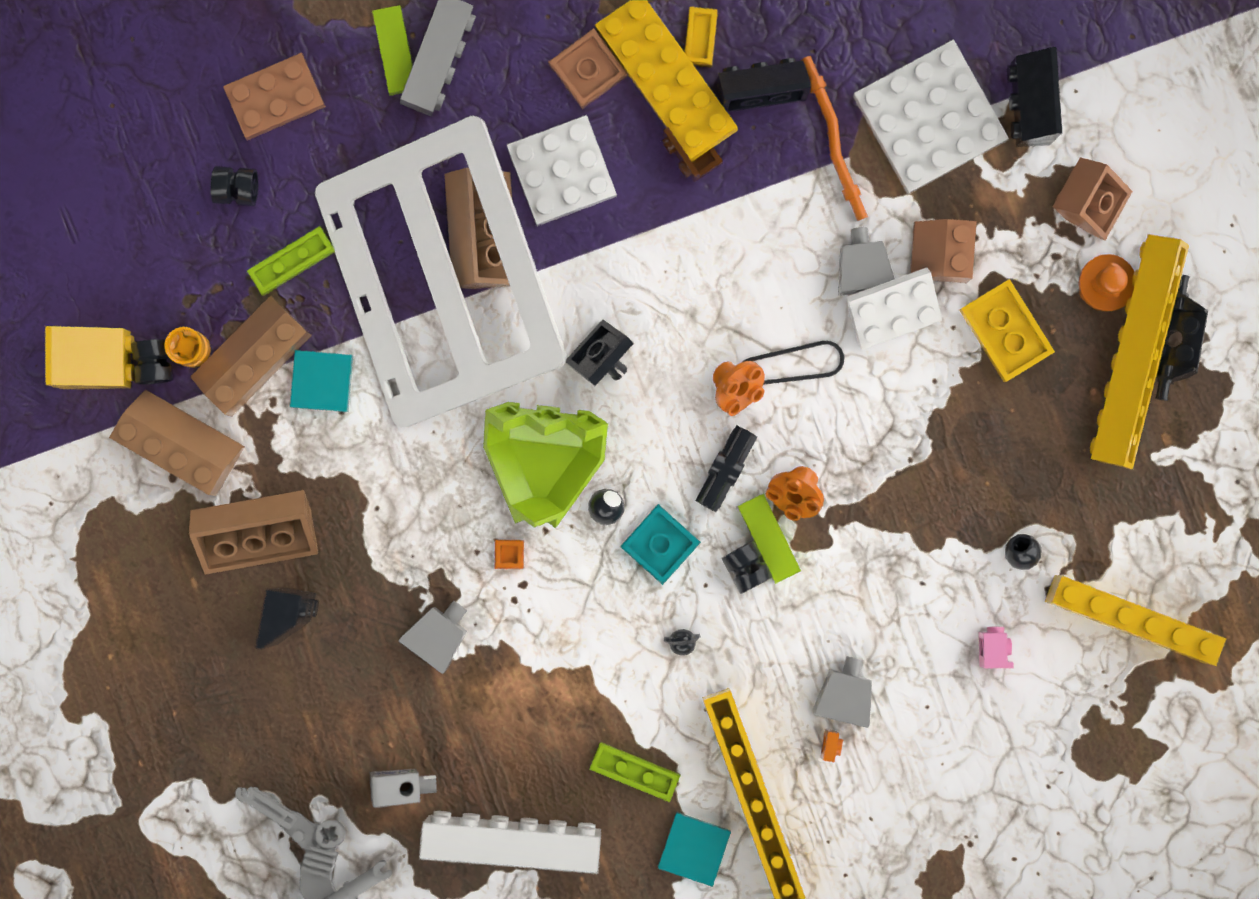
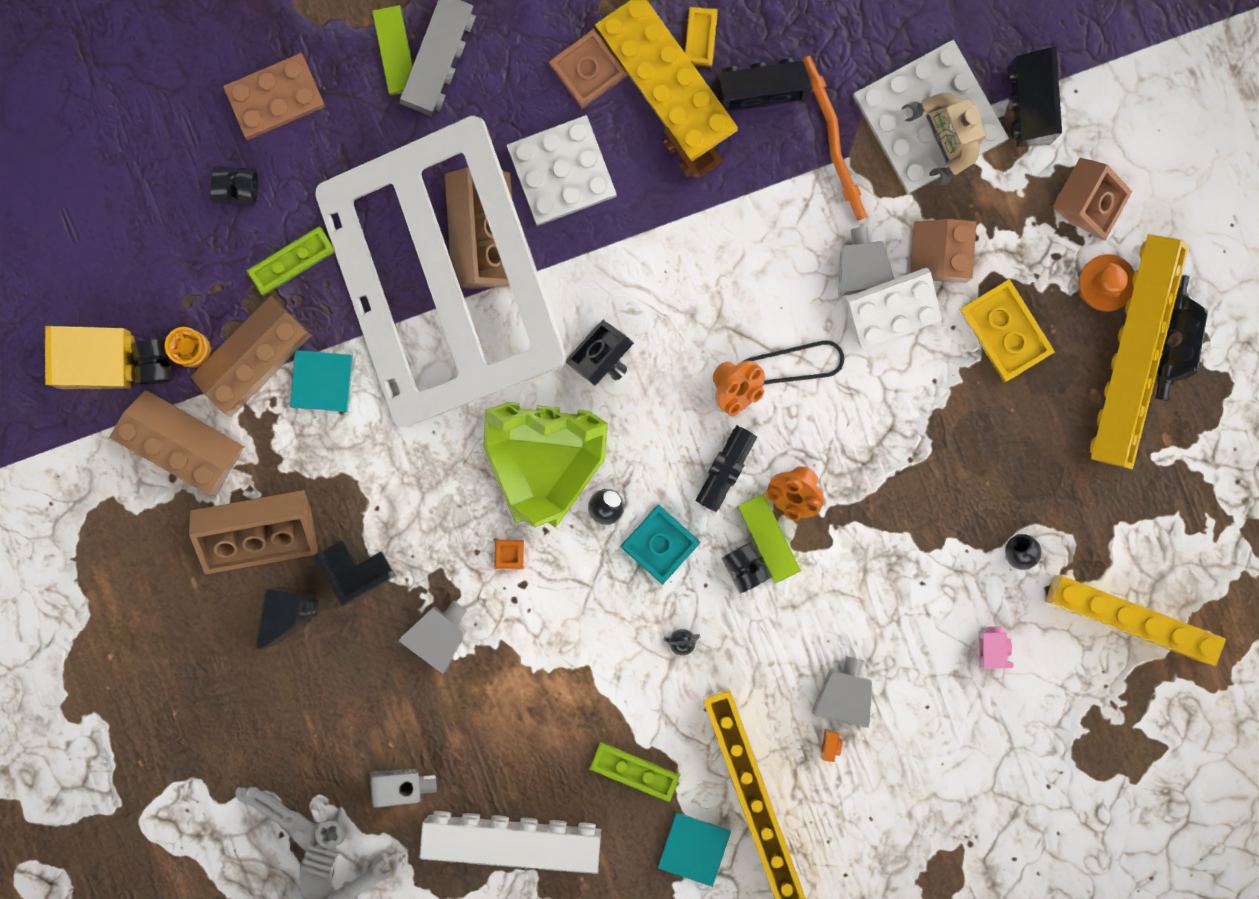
none -> black panel [314,541,396,605]
none -> tan torso [901,92,986,186]

